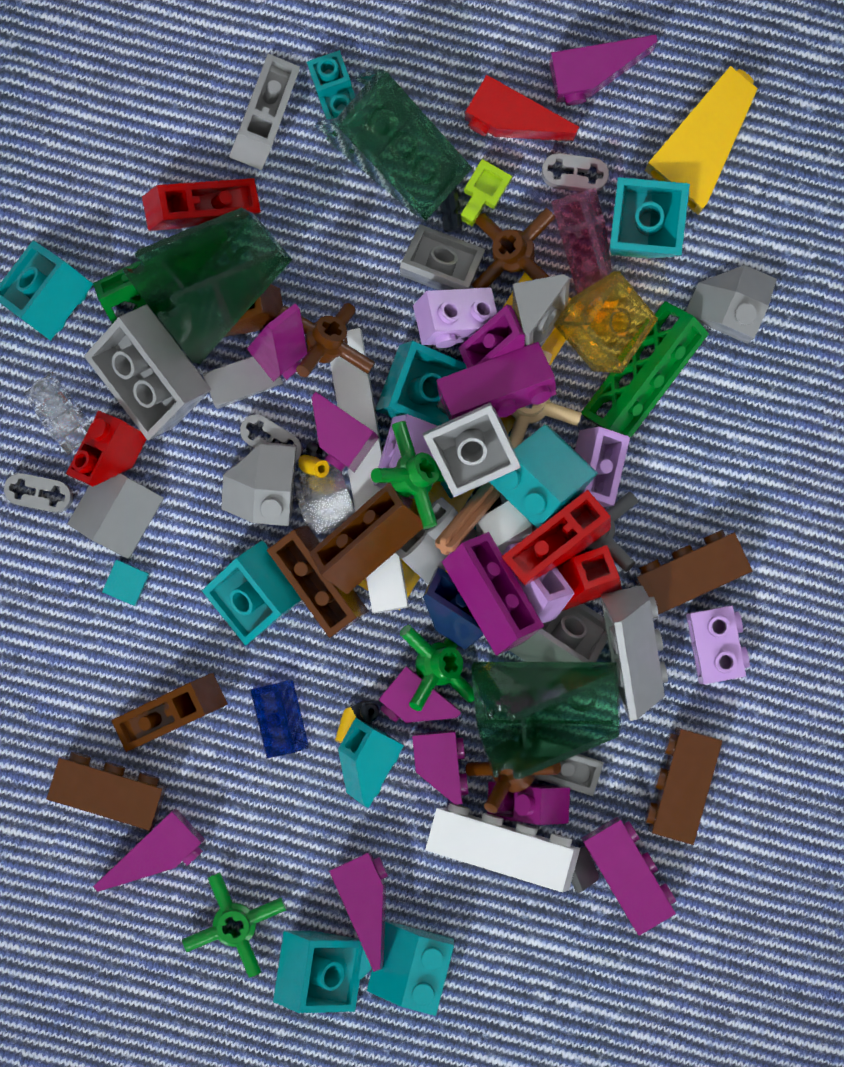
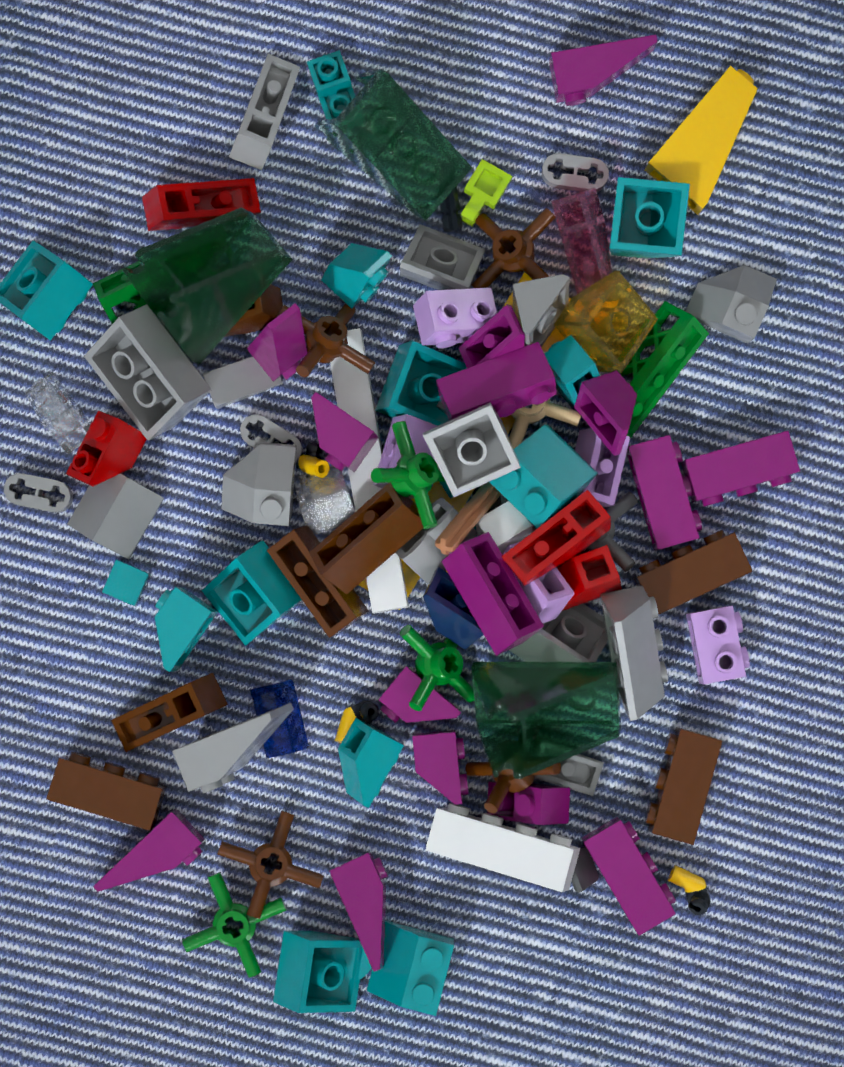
red slope [465,75,579,141] -> none
none -> teal slope [155,587,218,672]
none -> light grey slope [172,703,294,793]
none -> reddish brown bar [217,811,324,919]
none -> teal slope [321,243,392,309]
none -> teal brick [544,335,600,419]
none -> magenta slope [574,370,637,456]
none -> magenta brick [626,435,702,551]
none -> arm [668,865,711,915]
none -> magenta brick [681,431,800,507]

